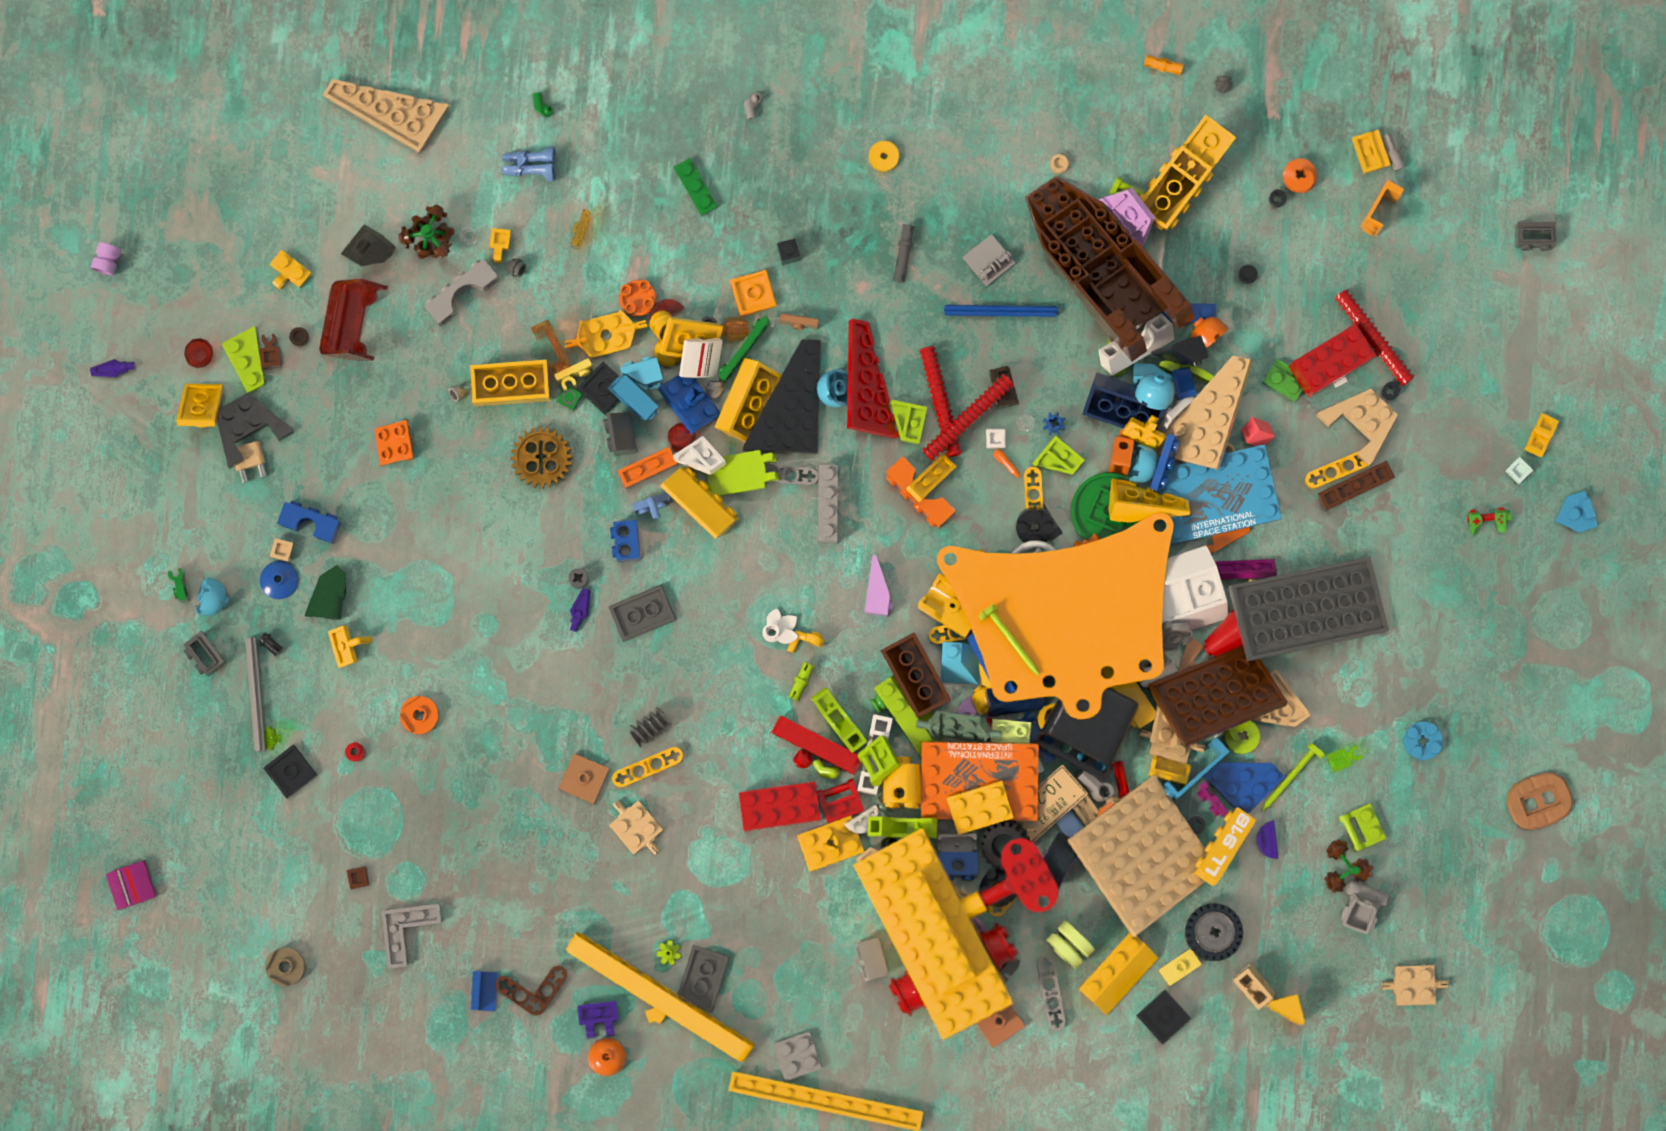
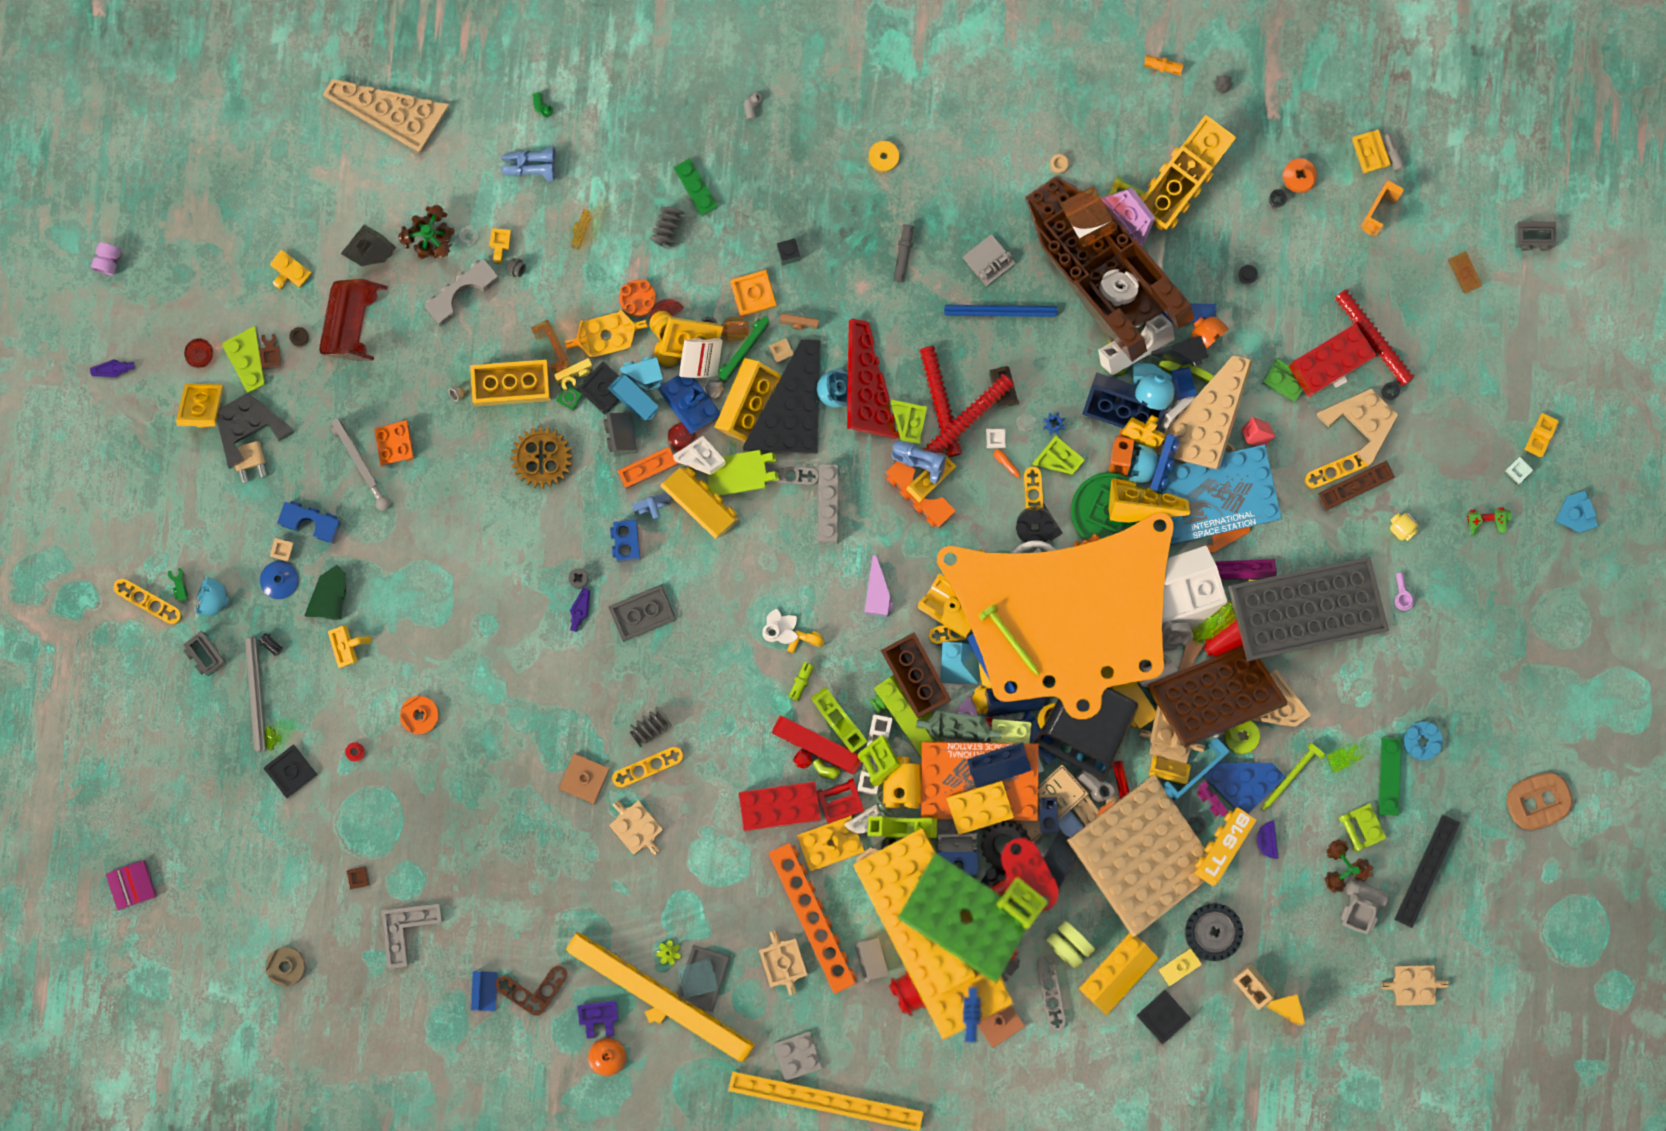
none -> yellow beam [113,579,182,625]
none -> light grey plate [330,418,391,511]
none -> dark grey piece [650,207,685,249]
none -> clear light blue piece [677,959,718,999]
none -> tan plate [759,930,808,996]
none -> orange brick [768,843,857,994]
none -> tan plate [769,338,794,363]
none -> medium blue piece [892,441,947,484]
none -> bright green plate [897,853,1030,983]
none -> blue hinge [963,987,981,1042]
none -> dark blue panel [967,742,1032,788]
none -> lime plate [996,877,1048,930]
none -> dark blue leg [1040,797,1060,833]
none -> clear orange panel [1060,186,1116,247]
none -> white plate [1099,269,1139,306]
none -> clear neon green hinge [1191,600,1236,644]
none -> green plate [1378,738,1401,816]
none -> light yellow head [1390,513,1418,541]
none -> black plate [1394,814,1460,928]
none -> lavender plate [1395,572,1414,611]
none -> clear orange plate [1448,251,1482,294]

